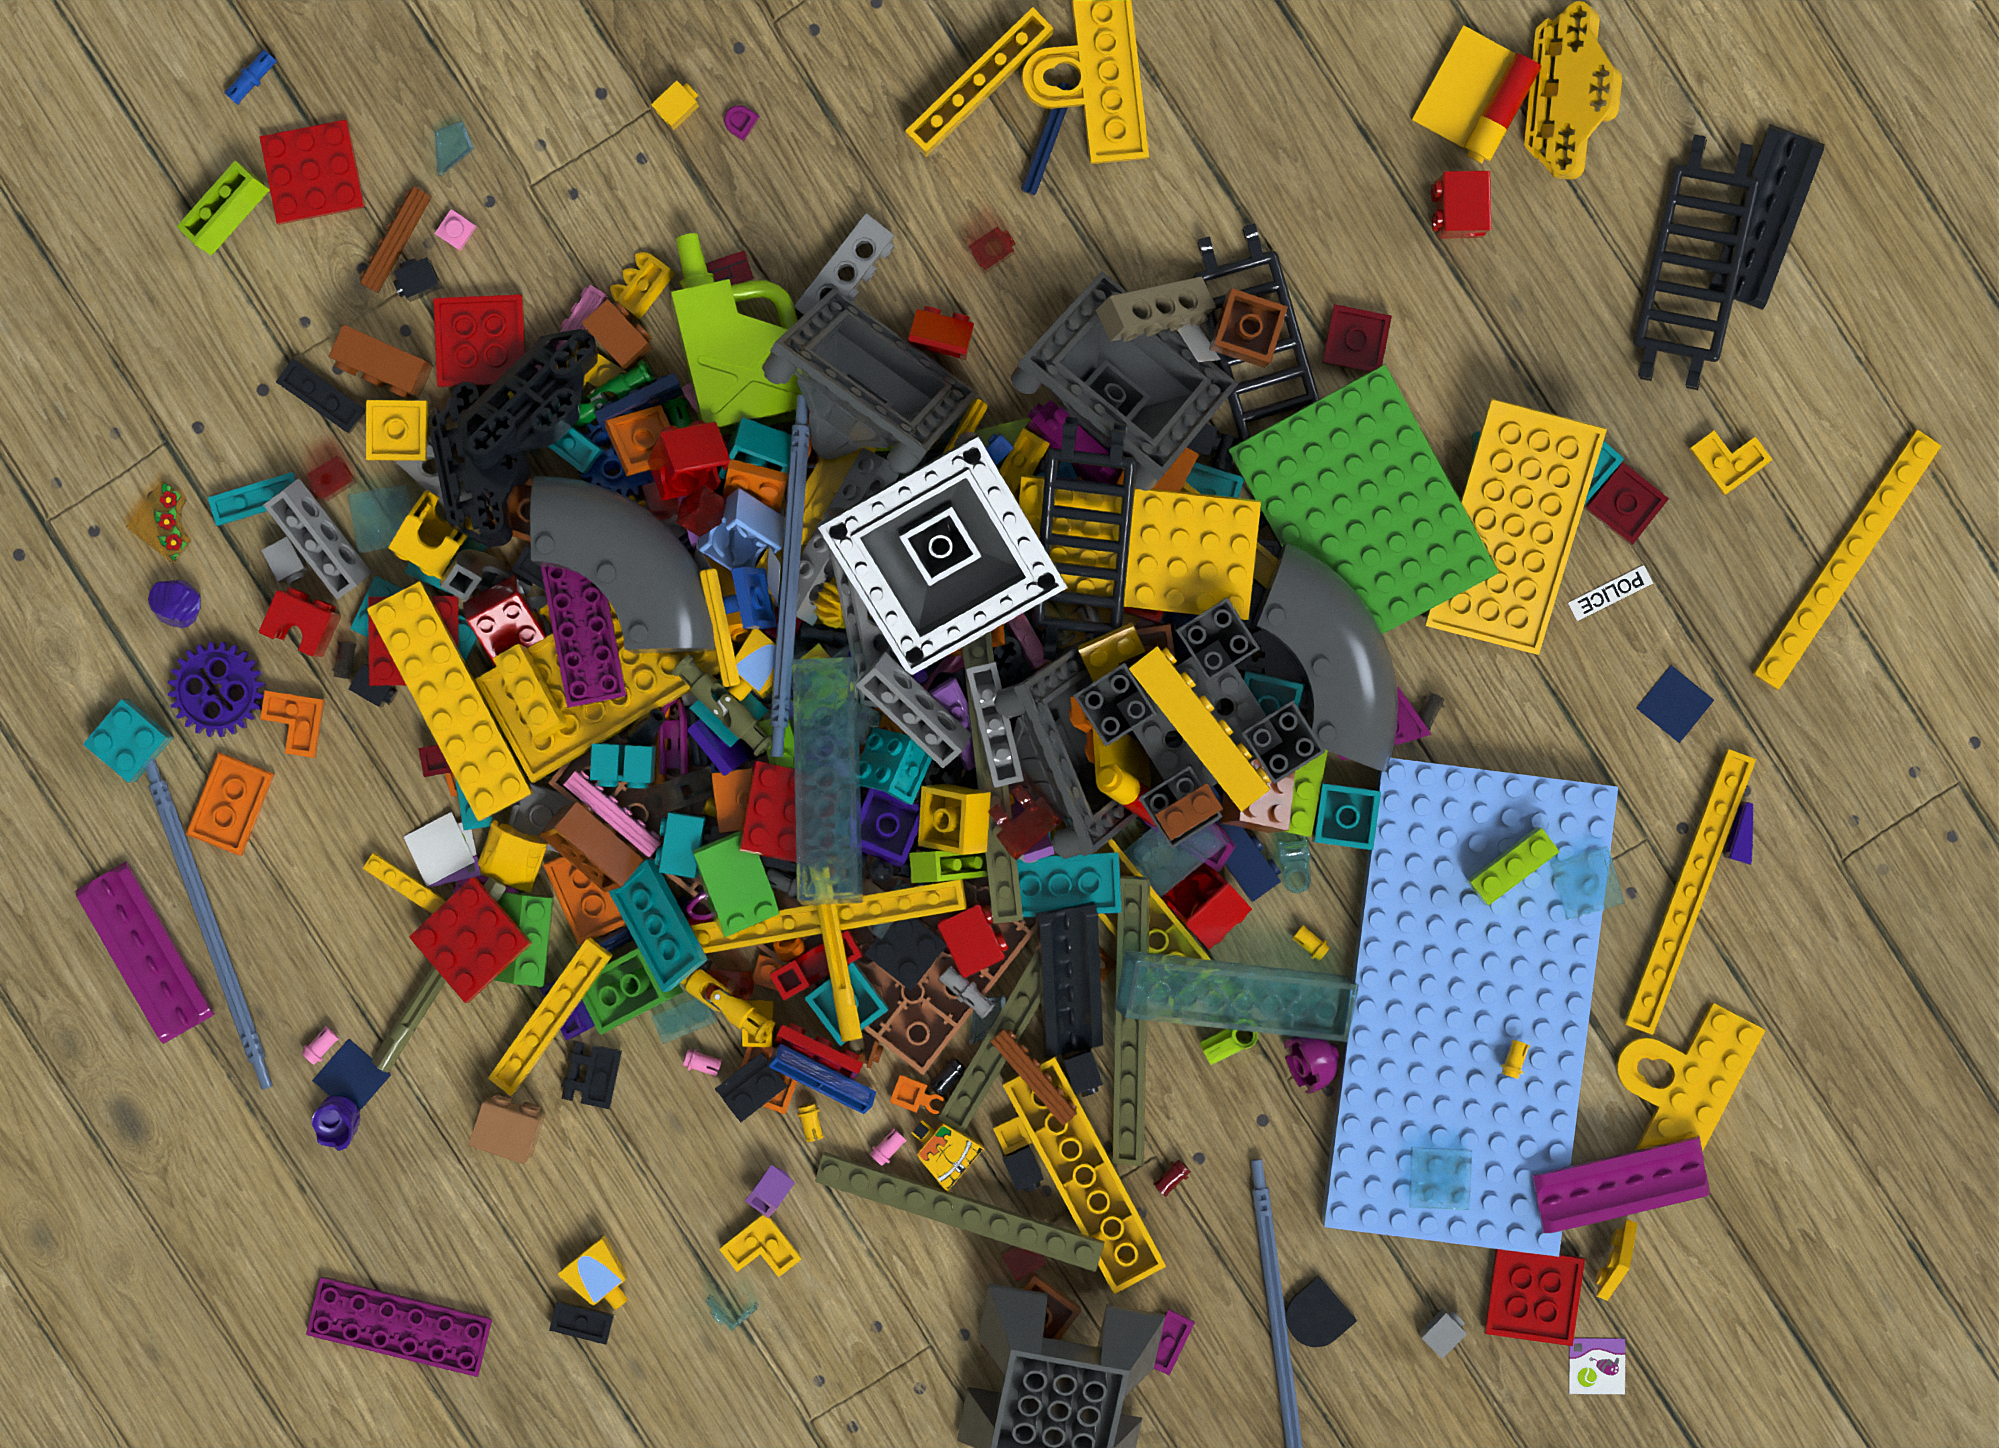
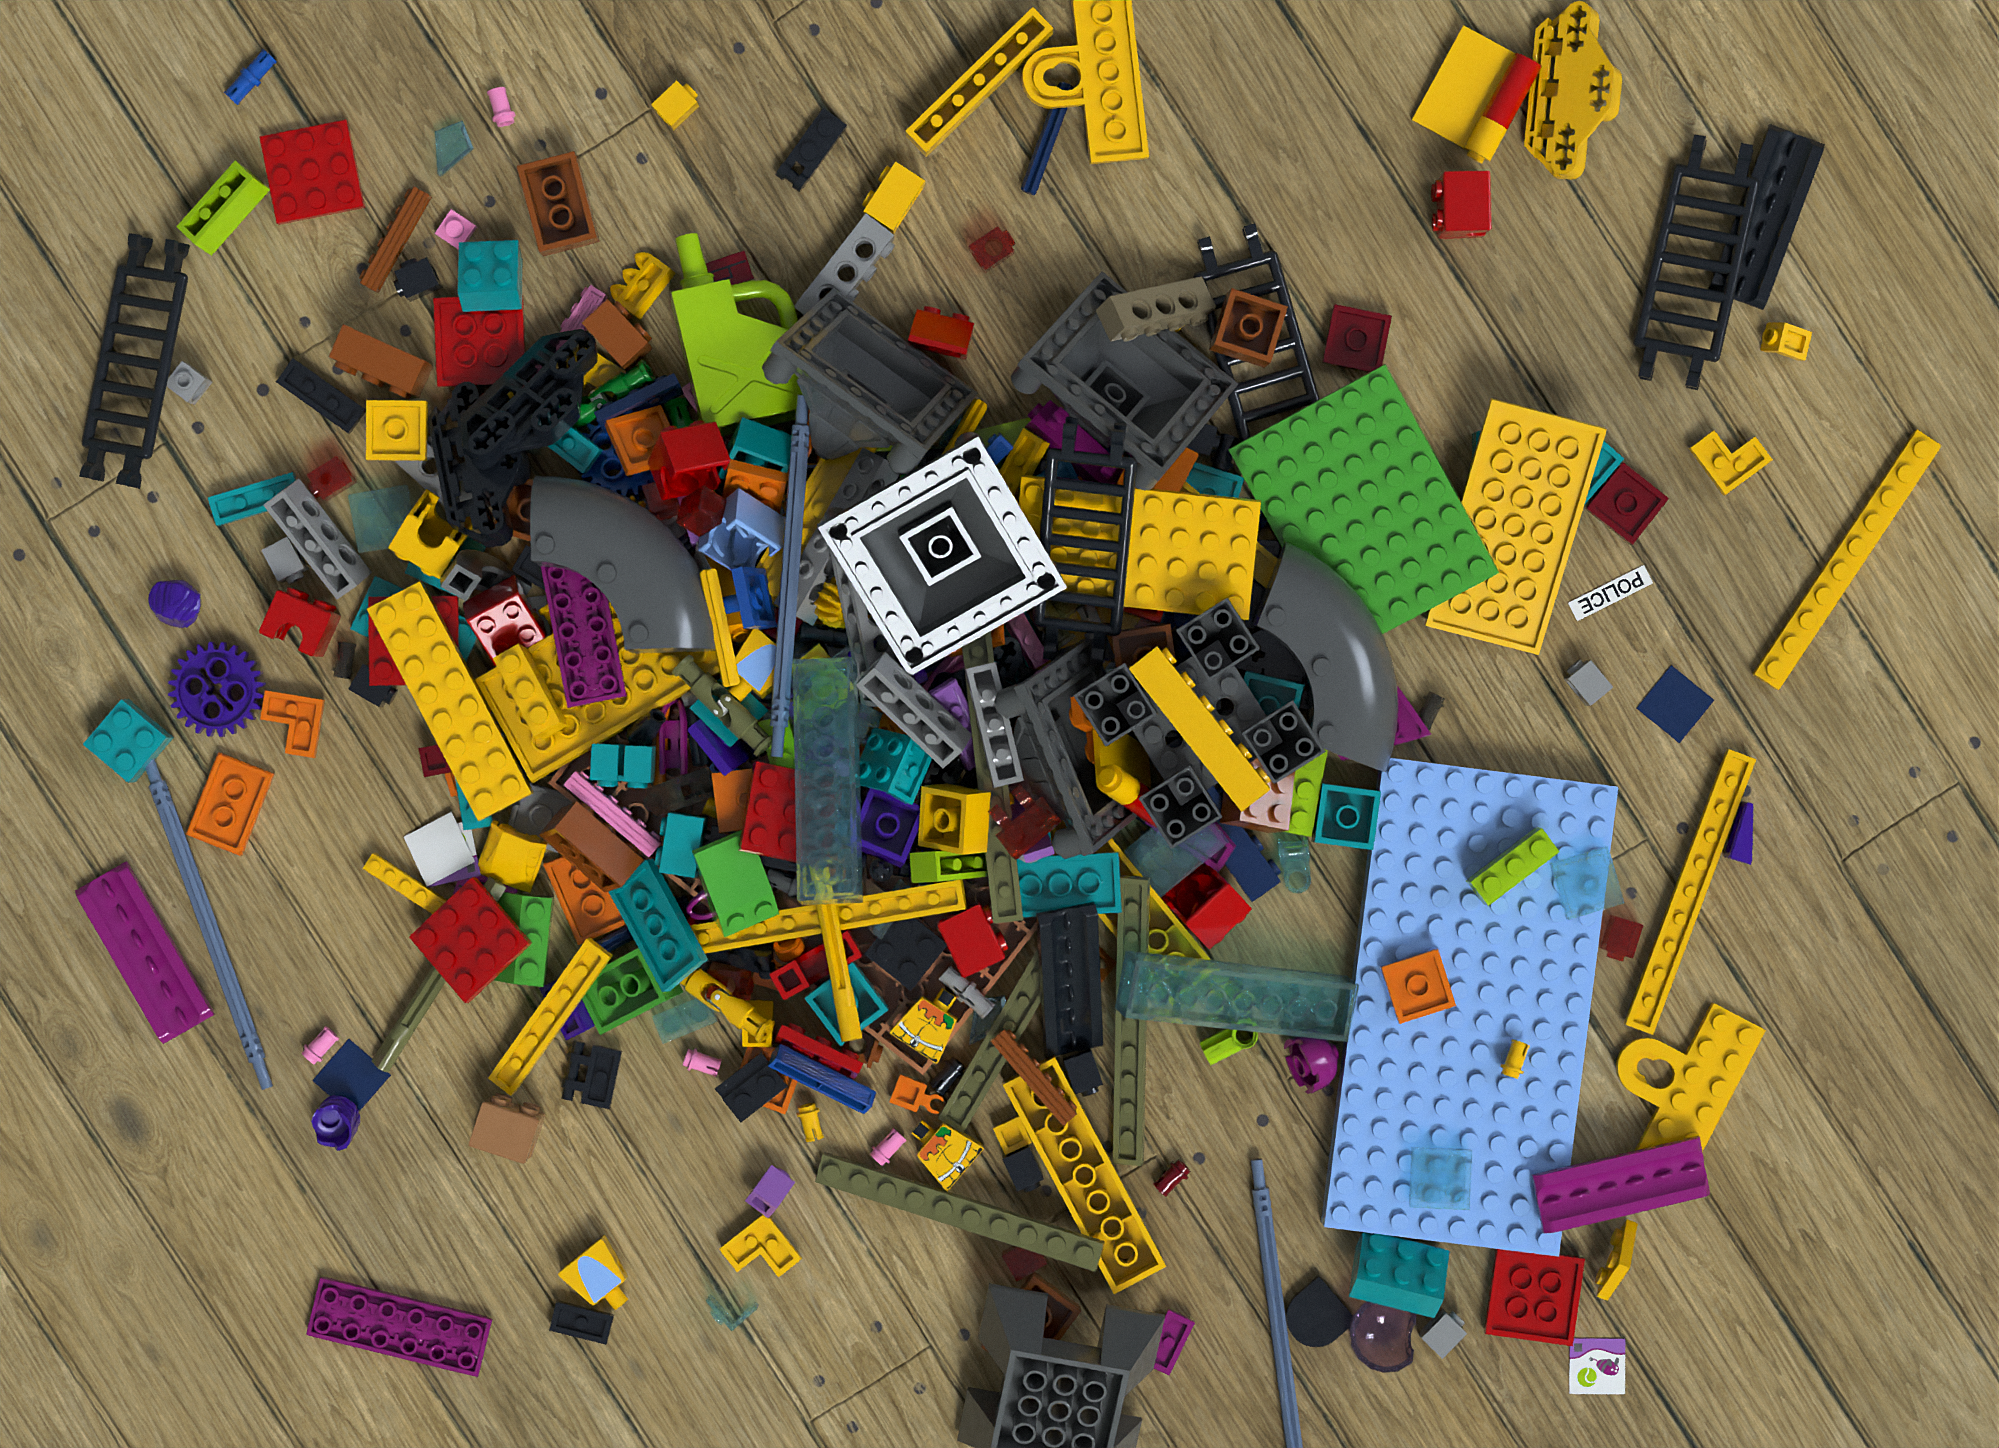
clear yellow tile [126,481,192,564] -> none
magenta tile [724,105,760,142] -> none
white sticker [767,546,781,603] -> none
yellow plate [1078,622,1145,682] -> none
dark orange plate [1155,783,1223,841] -> none
white sticker [1178,324,1221,362] -> none
yellow pin [1291,925,1330,961] -> none
none -> black bar [79,233,190,489]
none -> light grey brick [167,361,212,405]
none -> teal brick [458,240,523,312]
none -> bright pink pin [487,87,516,127]
none -> dark orange brick [517,151,600,257]
none -> black plate [705,944,776,979]
none -> black plate [775,108,847,192]
none -> yellow brick [862,161,926,234]
none -> yellow torso [890,988,957,1064]
none -> teal brick [1348,1232,1450,1318]
none -> cylinder [1348,1301,1417,1373]
none -> orange plate [1380,948,1456,1024]
none -> light grey brick [1564,660,1613,706]
none -> clear red brick [1600,915,1643,962]
none -> yellow bracket [1760,322,1812,361]

